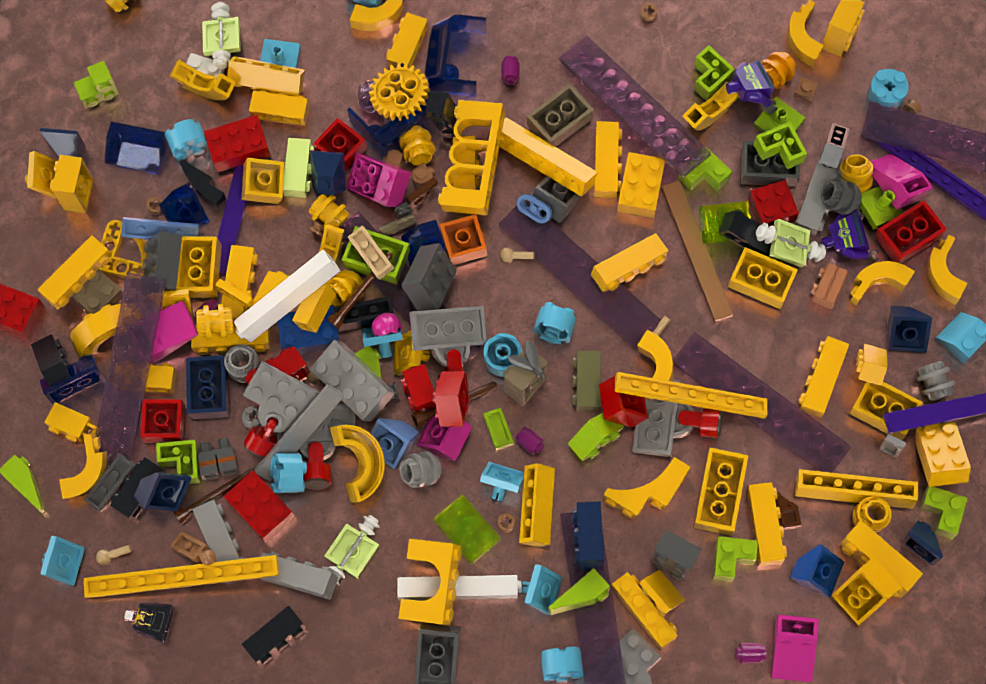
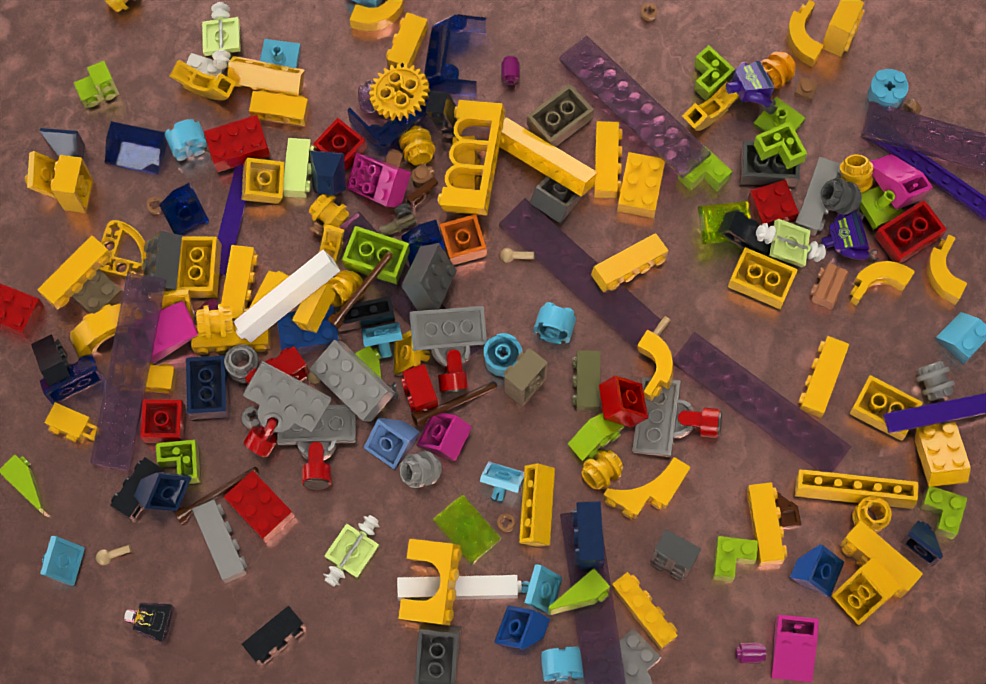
yellow arch [59,433,107,499] -> none
dark grey tile [84,453,136,511] -> none
yellow plate [84,555,279,598] -> none
medium blue tile [121,217,199,240] -> none
medium nougat plate [169,531,216,565] -> none
black slope [180,159,226,211] -> none
dark grey hips [198,438,240,480] -> none
yellow plate [215,279,254,309] -> none
light grey tile [254,384,344,482] -> none
light grey brick [259,551,339,600] -> none
medium azure brick [270,453,307,493] -> none
yellow brick [329,425,385,503] -> none
tan plate [348,225,394,280] -> none
dark pink hair [371,313,402,336] -> none
brick [432,371,470,427] -> none
lime tile [483,407,514,450] -> none
dark grey piece [508,341,546,379] -> none
magenta brick [515,427,545,455] -> none
medium blue plate [517,194,553,223] -> none
yellow tile [615,372,767,419] -> none
yellow tile [640,570,685,614] -> none
medium nougat tile [662,180,733,322] -> none
yellow brick [693,448,749,536] -> none
brick [819,123,850,169] -> none
yellow brick [856,344,887,386] -> none
light grey tile [879,434,906,458] -> none
dark blue slope [888,306,932,353] -> none
none -> blue slope [494,605,550,650]
none -> yellow piece [582,450,623,489]

